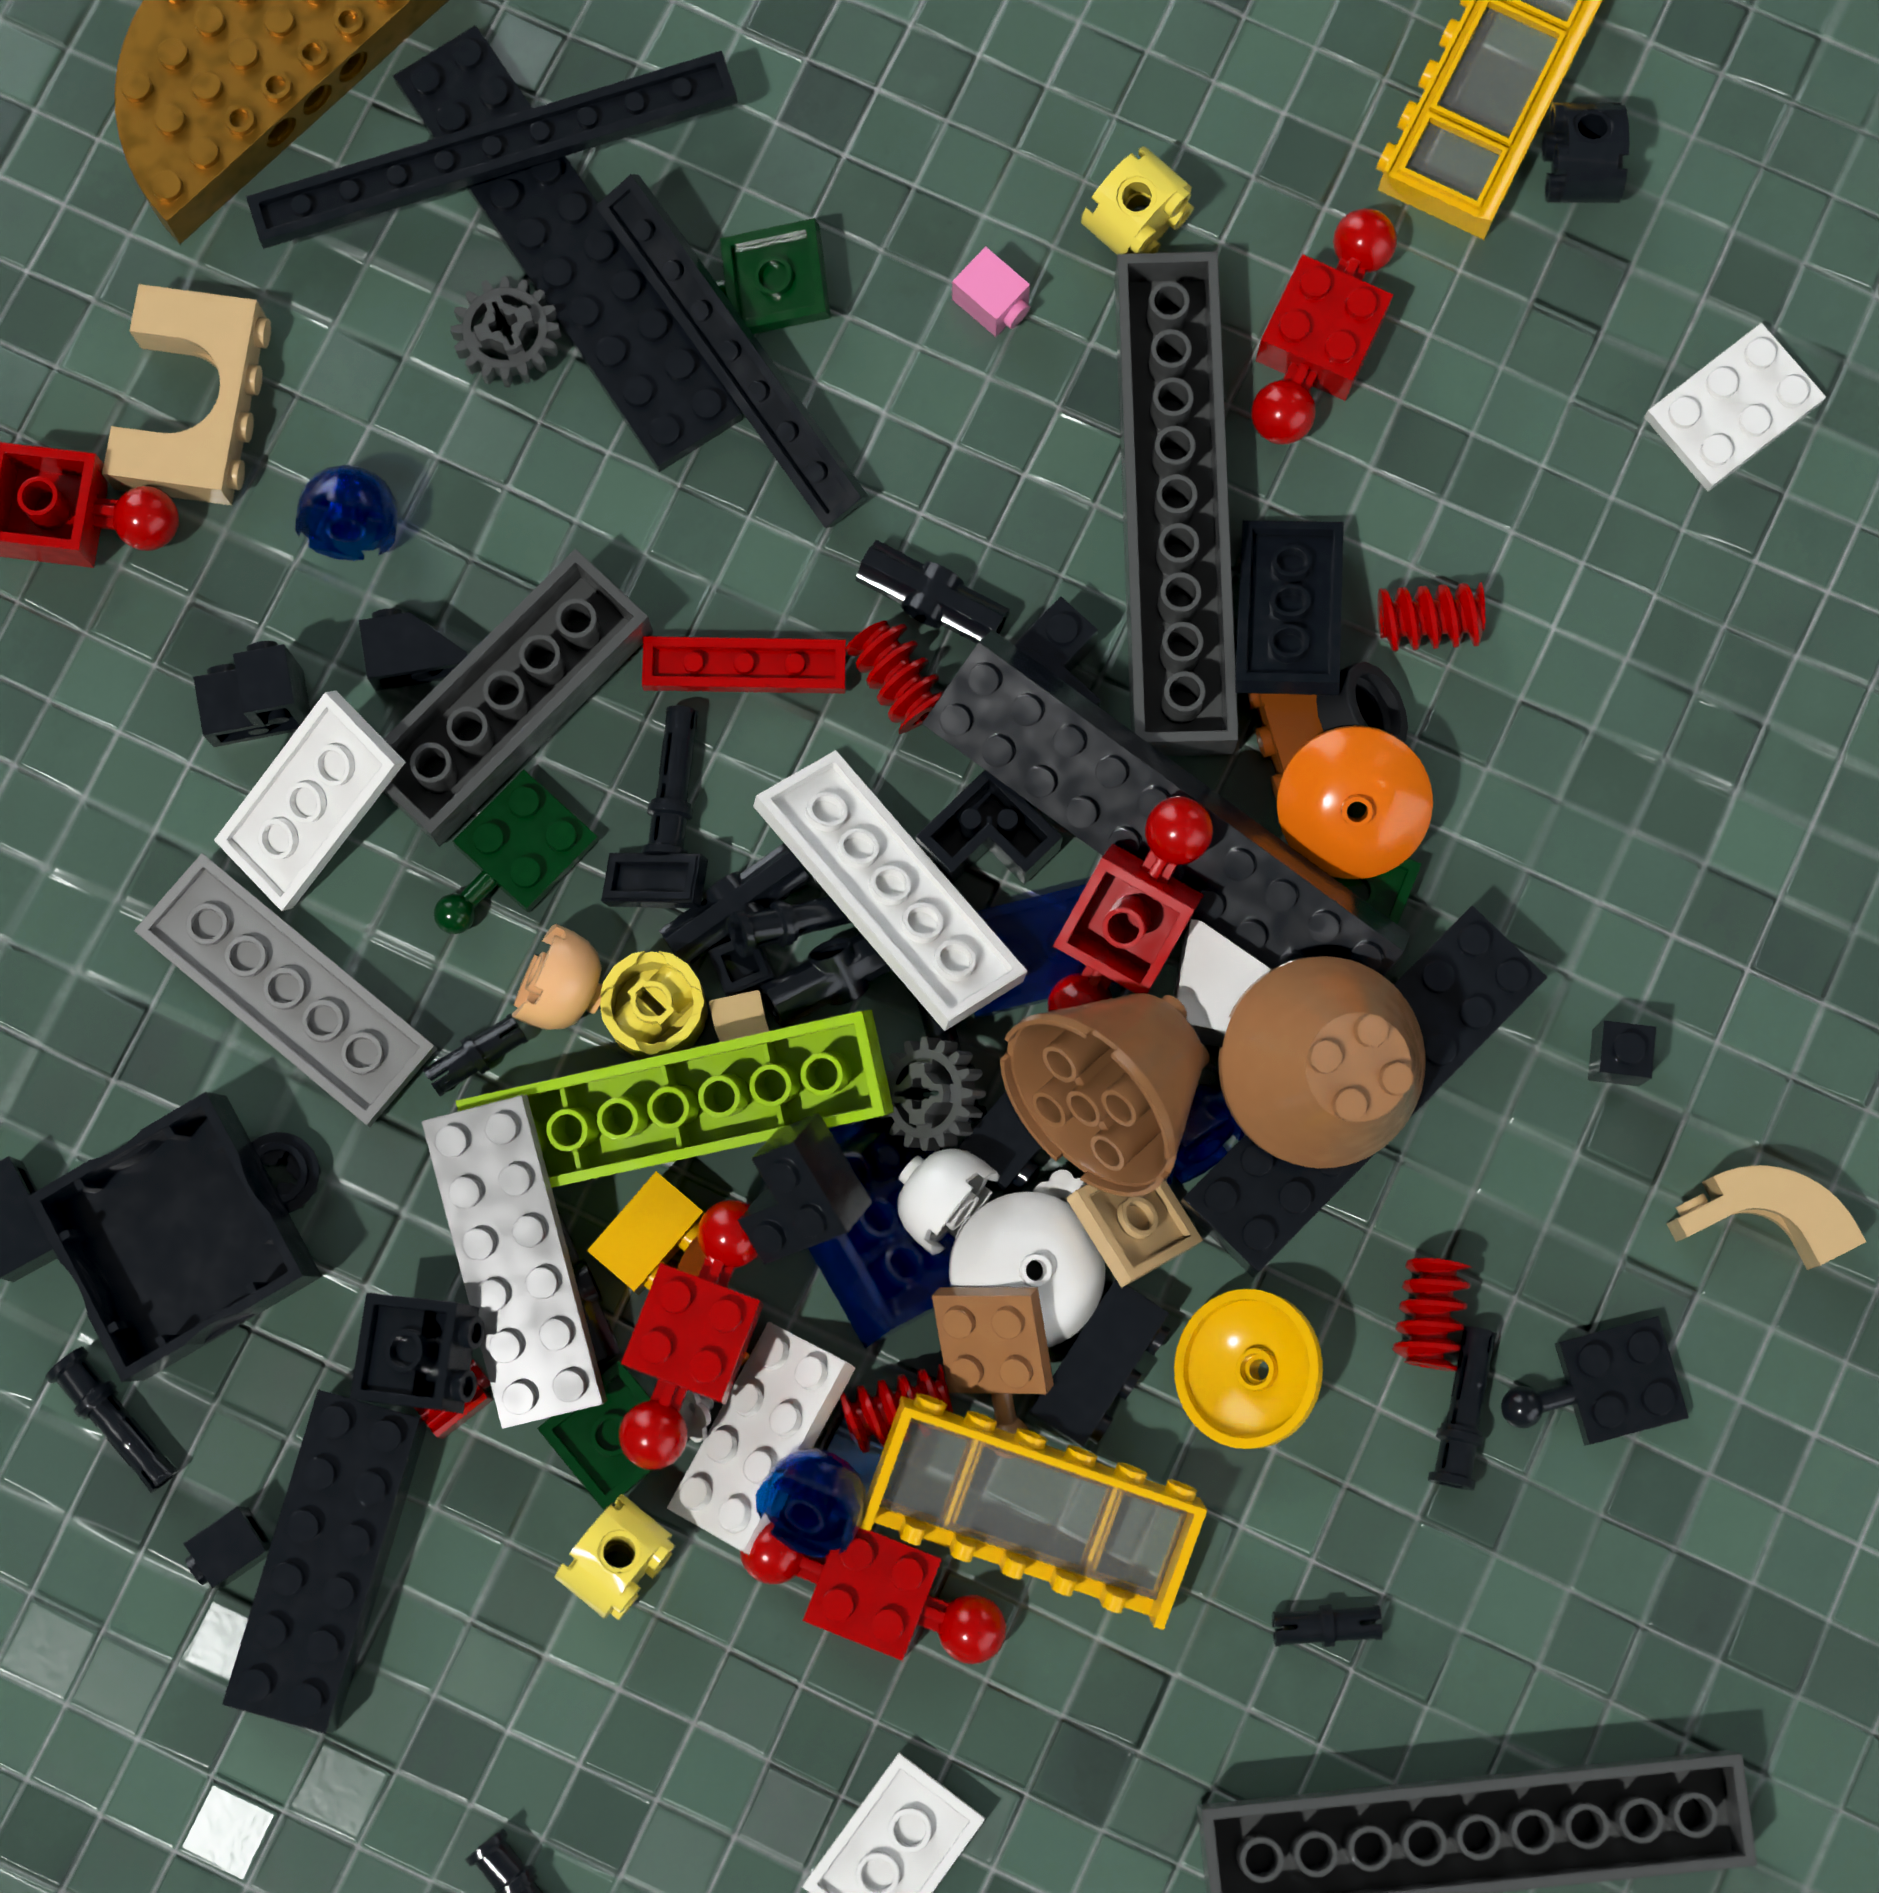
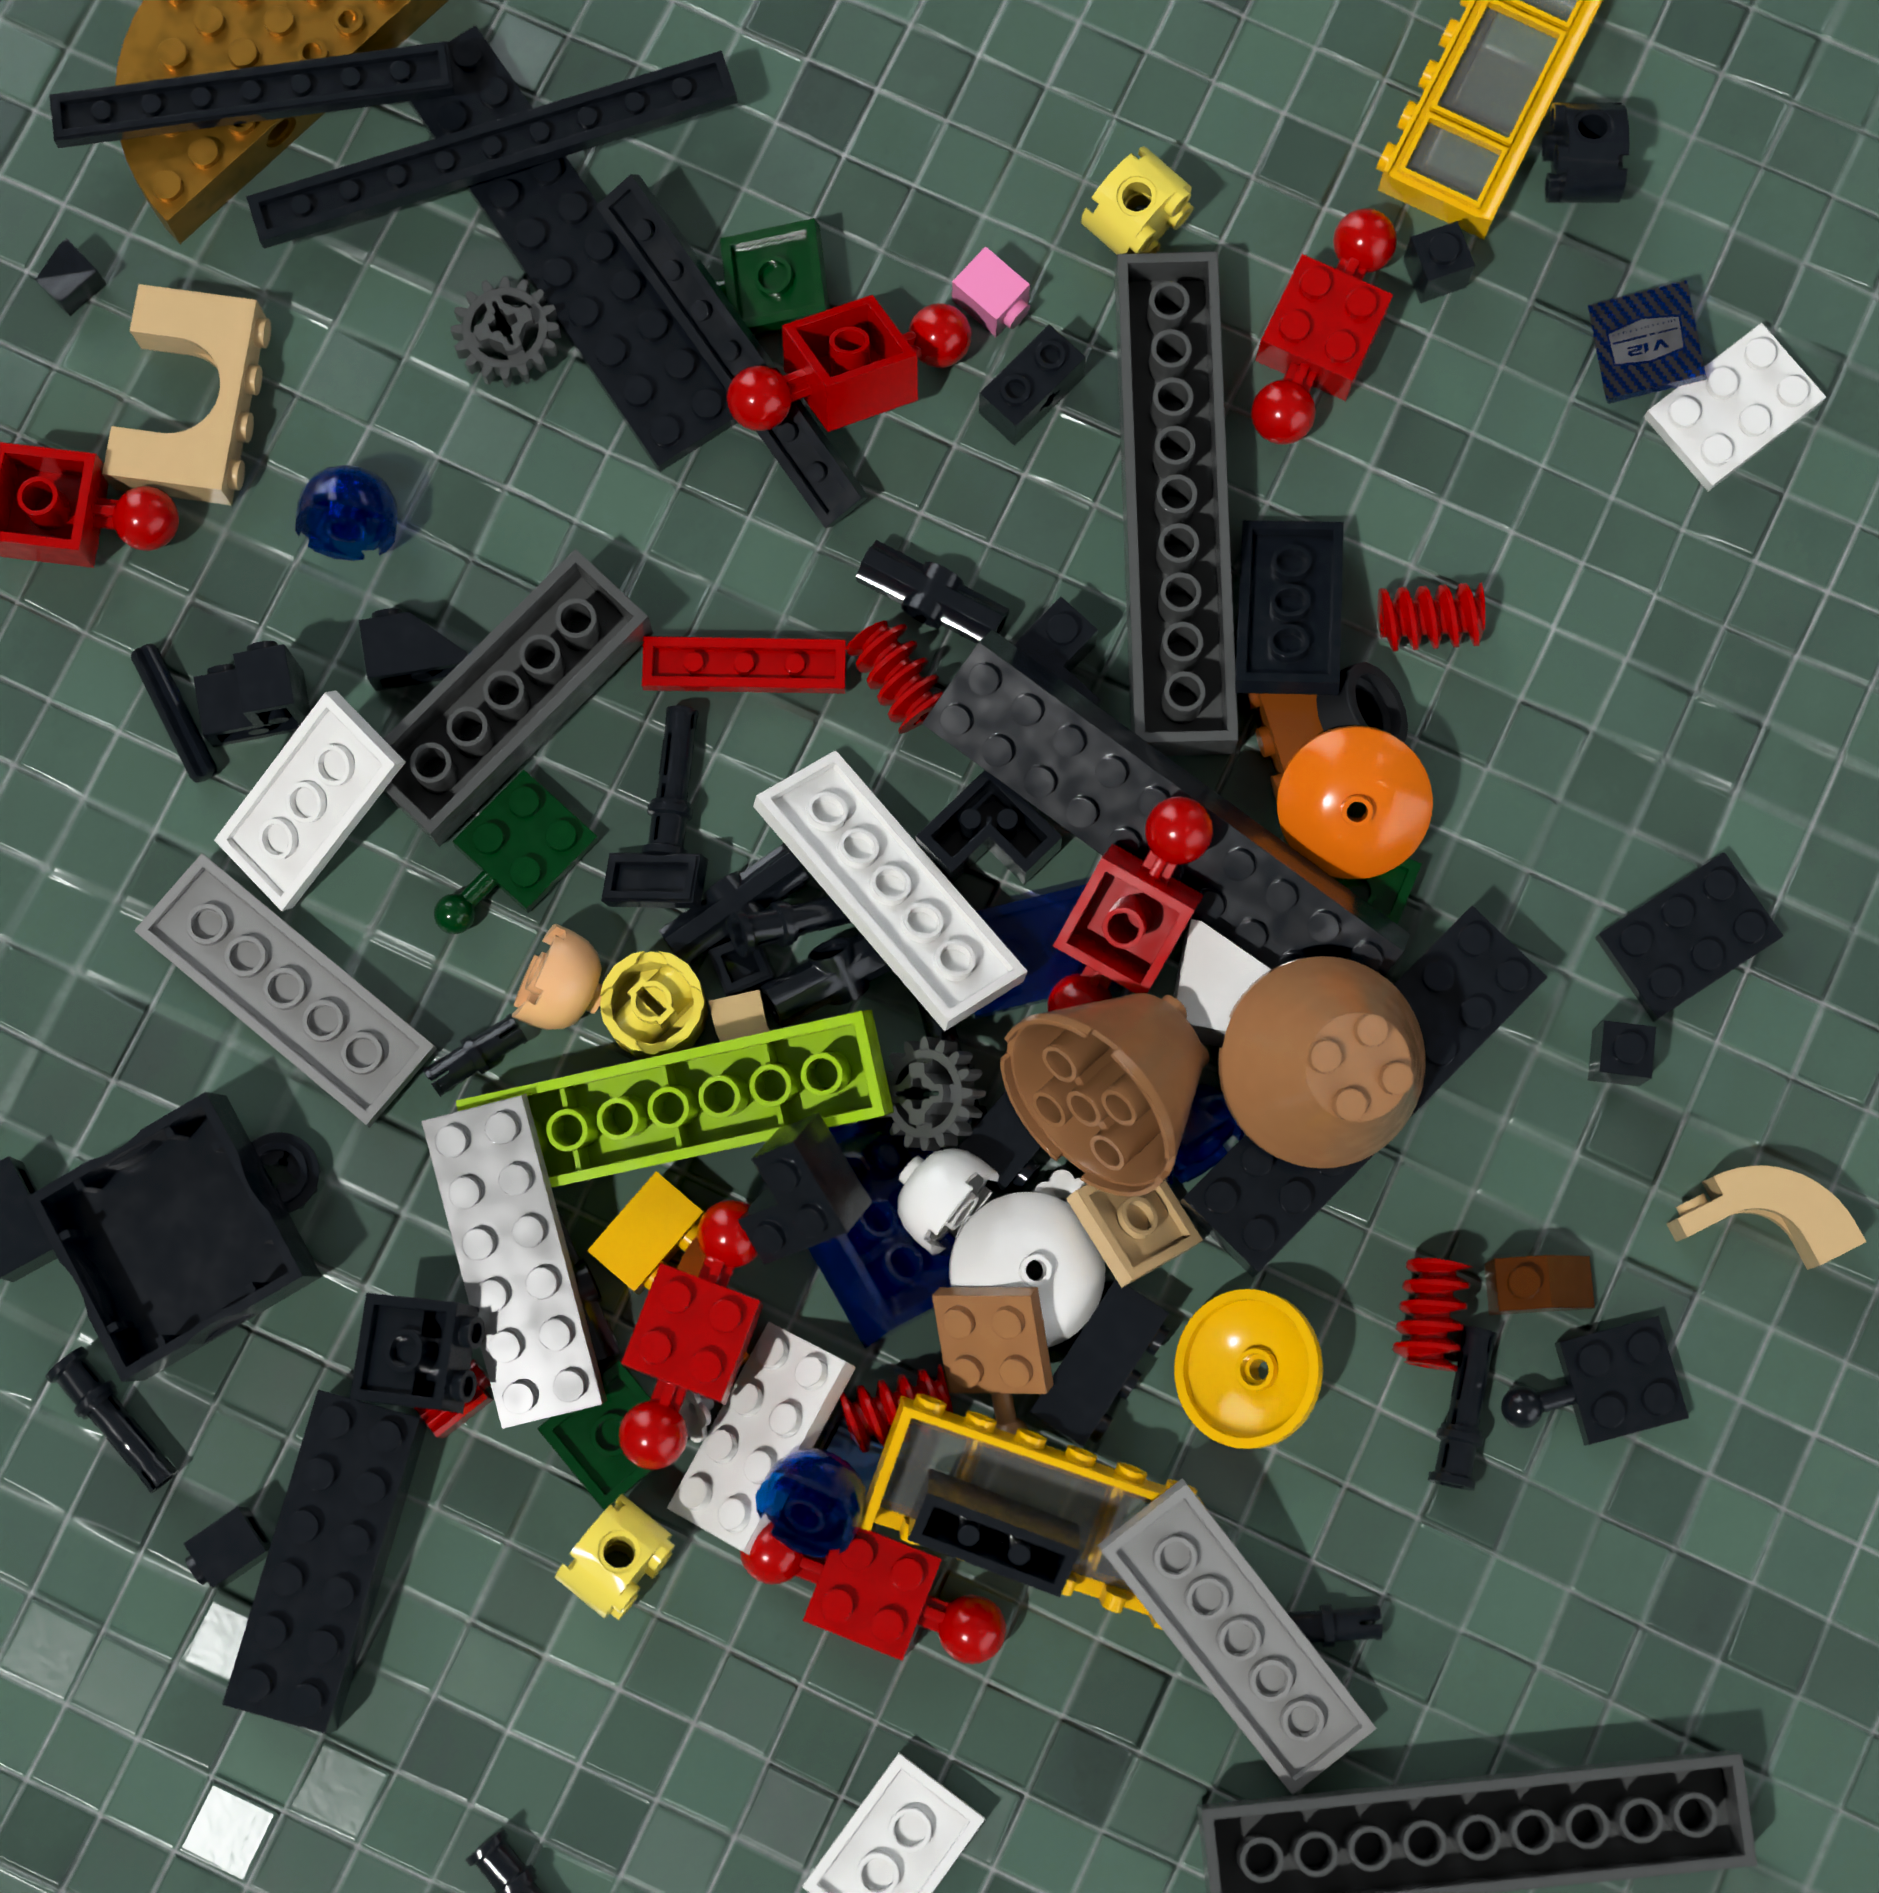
none -> black slope [35,238,106,316]
none -> black tile [49,41,455,148]
none -> black axle [131,643,217,783]
none -> red brick [727,294,972,432]
none -> black brick [908,1468,1080,1597]
none -> black brick [979,324,1086,446]
none -> light grey plate [1097,1478,1377,1795]
none -> black brick [1403,221,1475,303]
none -> reddish brown slope [1484,1255,1595,1316]
none -> tile [1588,280,1707,404]
none -> black plate [1595,852,1783,1022]

